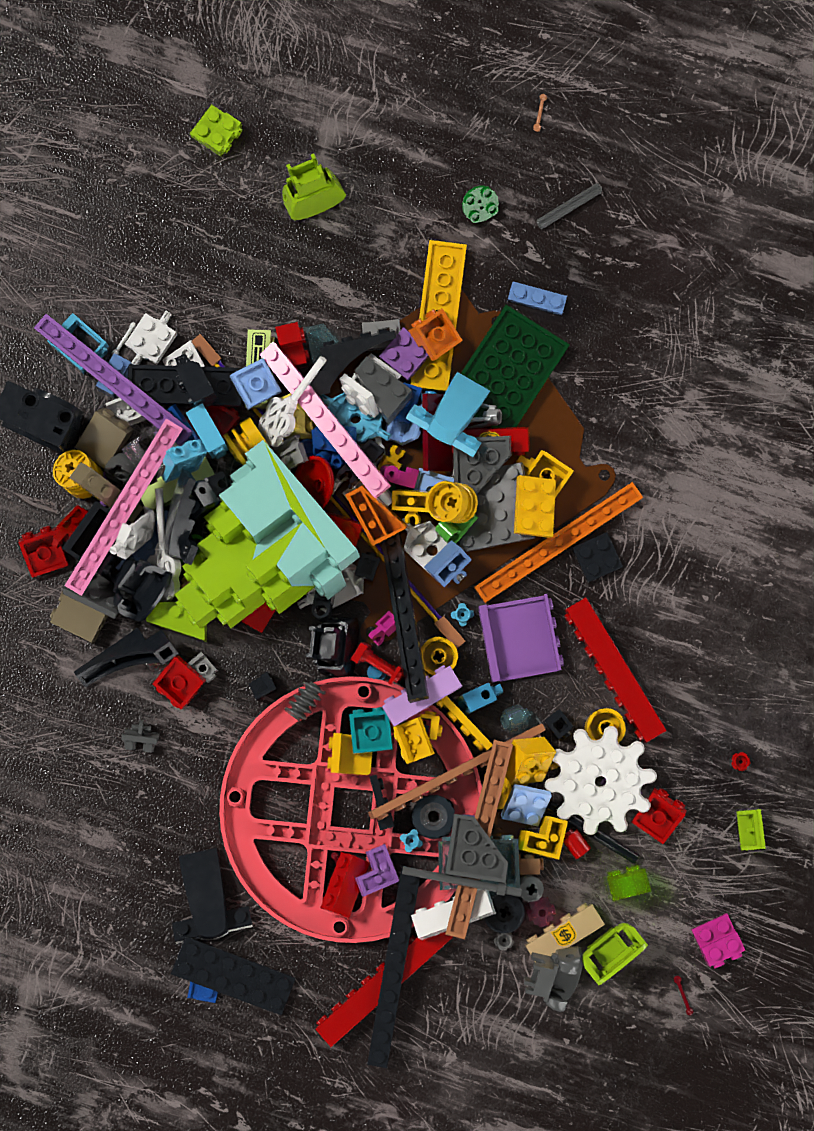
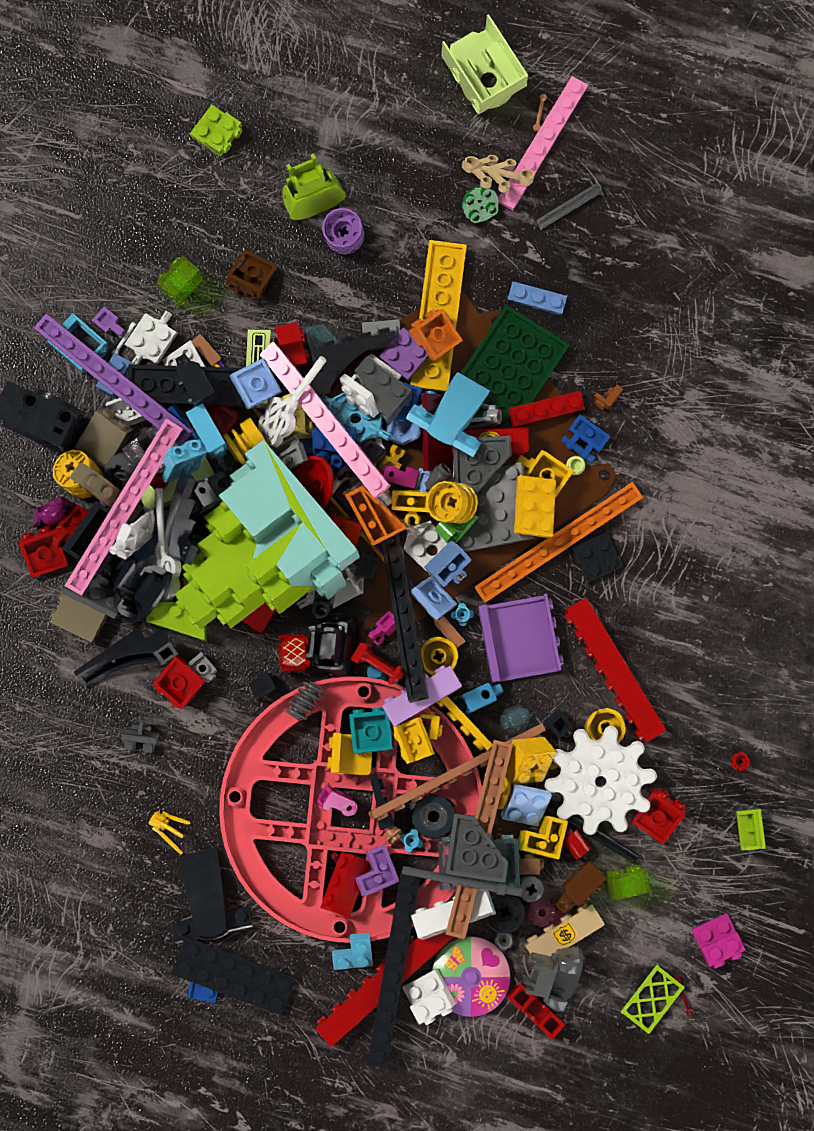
lime piece [582,923,648,985] -> none
none -> magenta piece [33,496,77,527]
none -> medium lavender plate [92,307,126,339]
none -> yellow plant [149,811,191,855]
none -> red plate [150,472,169,490]
none -> clear neon green brick [157,255,203,307]
none -> reddish brown plate [226,249,278,301]
none -> red brick [278,633,310,673]
none -> dark pink leg [317,785,357,816]
none -> medium lavender wheel [322,208,364,255]
none -> medium azure plate [332,933,373,970]
none -> nougat plate [384,826,403,844]
none -> white plate [402,968,456,1025]
none -> light blue plate [411,576,457,620]
none -> dark grey cone [424,463,452,490]
none -> dish [432,936,510,1017]
none -> yellowish green piece [441,14,528,114]
none -> tan plant [462,155,535,193]
none -> bright pink plate [498,76,588,211]
none -> red arch [507,982,565,1039]
none -> red plate [508,391,585,427]
none -> reddish brown hinge [555,860,607,913]
none -> blue plate [561,415,611,463]
none -> yellowish green plate [566,456,585,475]
none -> dark orange bracket [593,385,623,410]
none -> lime window [621,964,685,1034]

